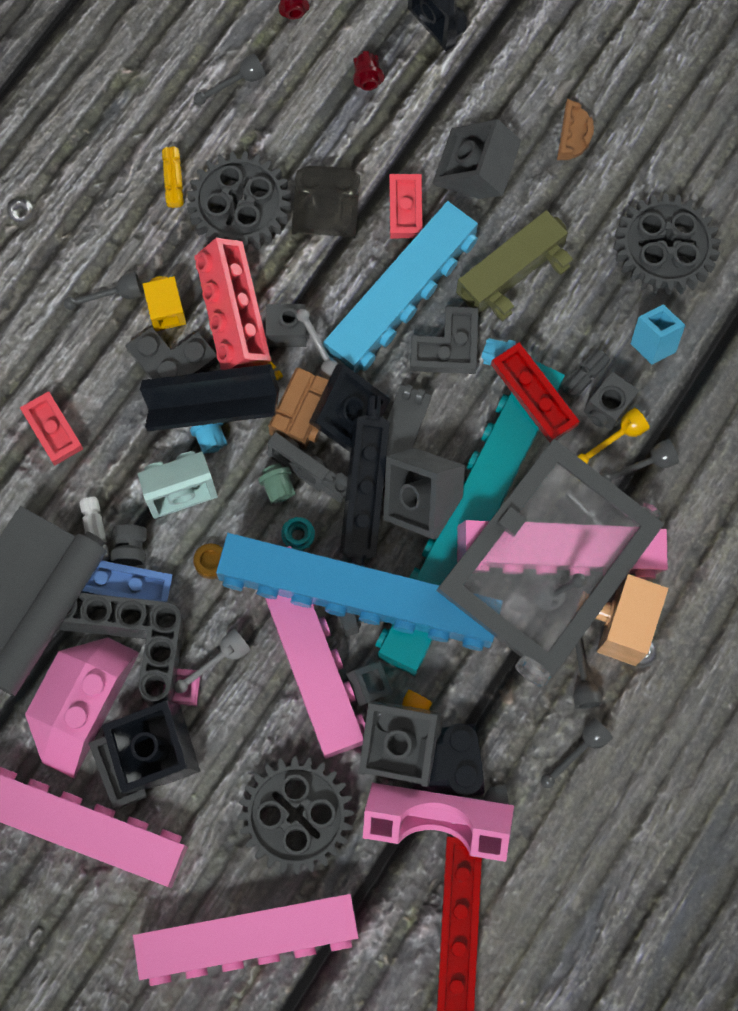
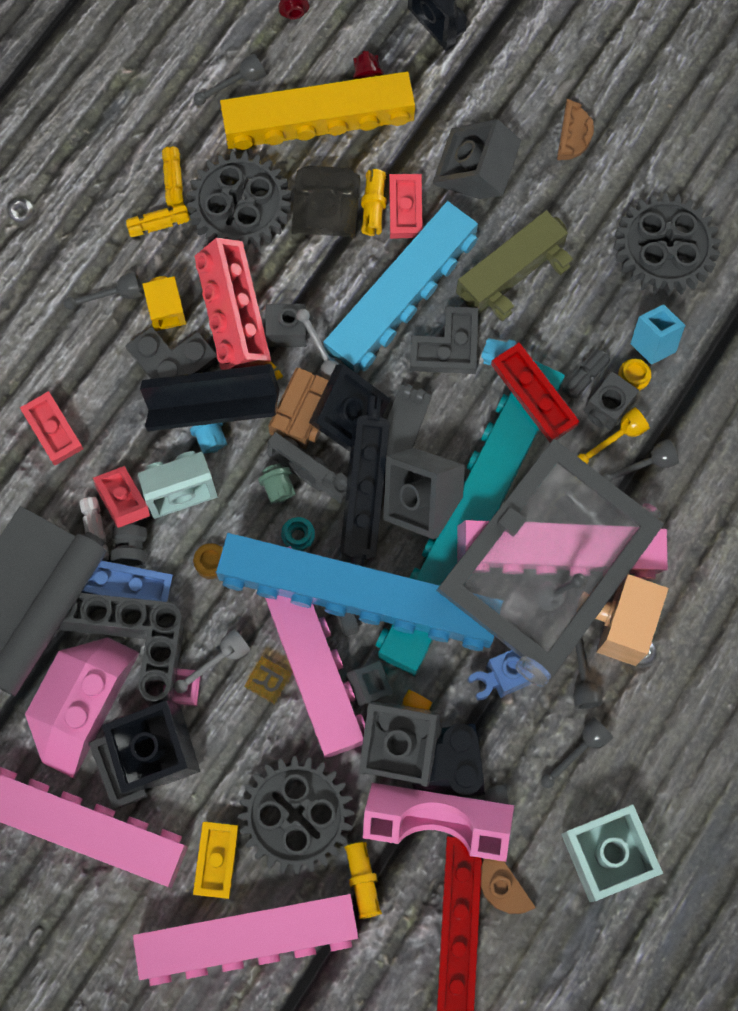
none -> coral plate [93,466,150,528]
none -> yellow axle [126,204,190,237]
none -> yellow plate [193,822,239,899]
none -> yellow brick [220,71,415,150]
none -> clear yellow tile [244,656,292,705]
none -> yellow pin [344,842,382,919]
none -> yellow pin [361,169,387,236]
none -> medium blue brick [468,650,536,700]
none -> medium nougat plate [480,858,536,914]
none -> light aqua brick [561,805,663,902]
none -> yellow plate [618,359,651,391]

